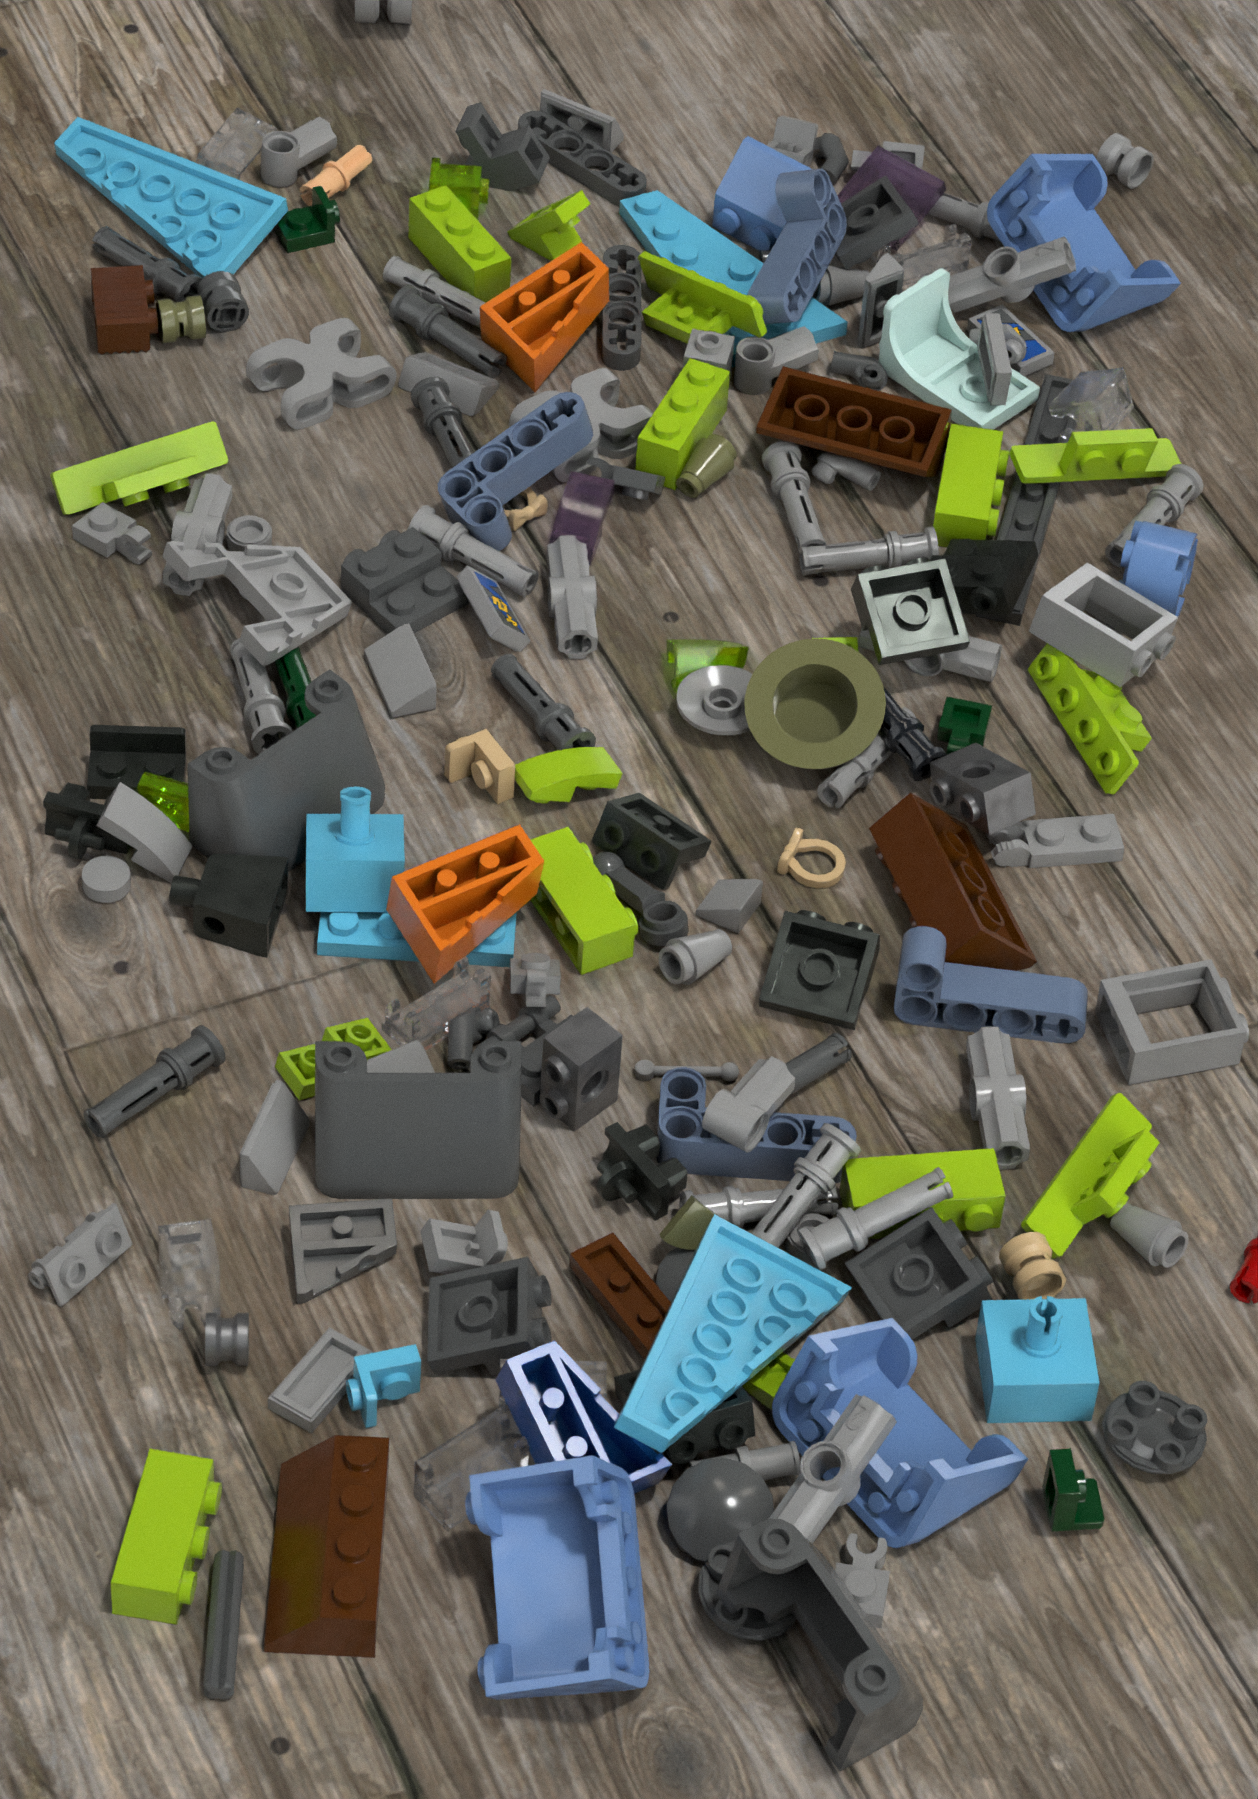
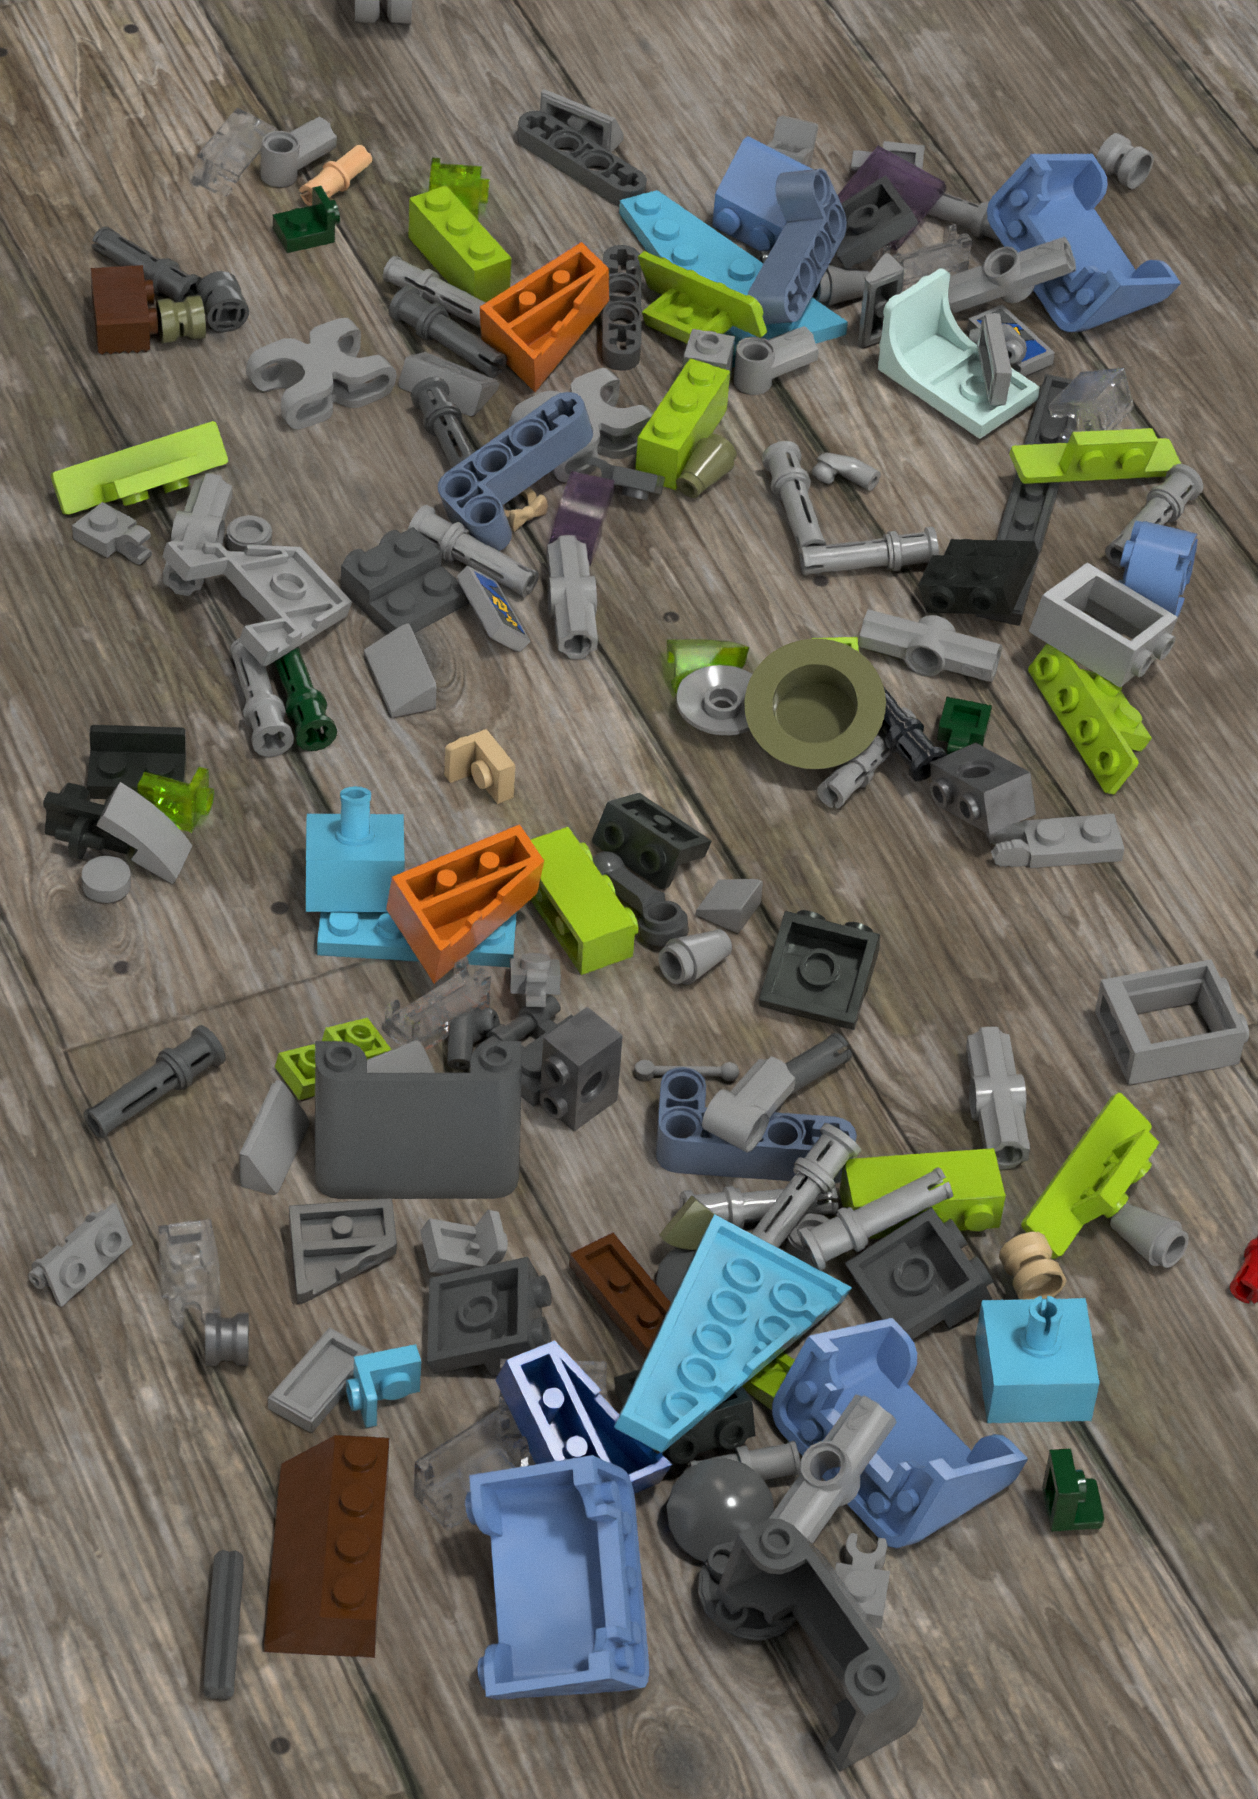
medium azure wing [54,117,288,278] -> none
lime brick [111,1449,222,1625] -> none
pearl dark grey torso [169,854,288,958] -> none
dark grey windscreen [188,669,385,872] -> none
dark grey brick [455,102,550,191] -> none
dark grey pin [491,654,596,750] -> none
lime slope [507,190,590,261] -> none
lime slope [515,747,623,804] -> none
pearl dark grey hips [596,1122,688,1221] -> none
reddish brown slope [756,366,952,477] -> none
tan piece [777,827,846,889] -> none
dark grey arm [814,133,849,185] -> none
dark grey arm [831,351,887,391] -> none
plate [851,557,970,665] -> none
reddish brown slope [869,792,1037,971] -> none
sand blue beam [894,926,1088,1043] -> none
lime brick [933,424,1009,547] -> none
dark grey dish [1102,1381,1208,1474] -> none

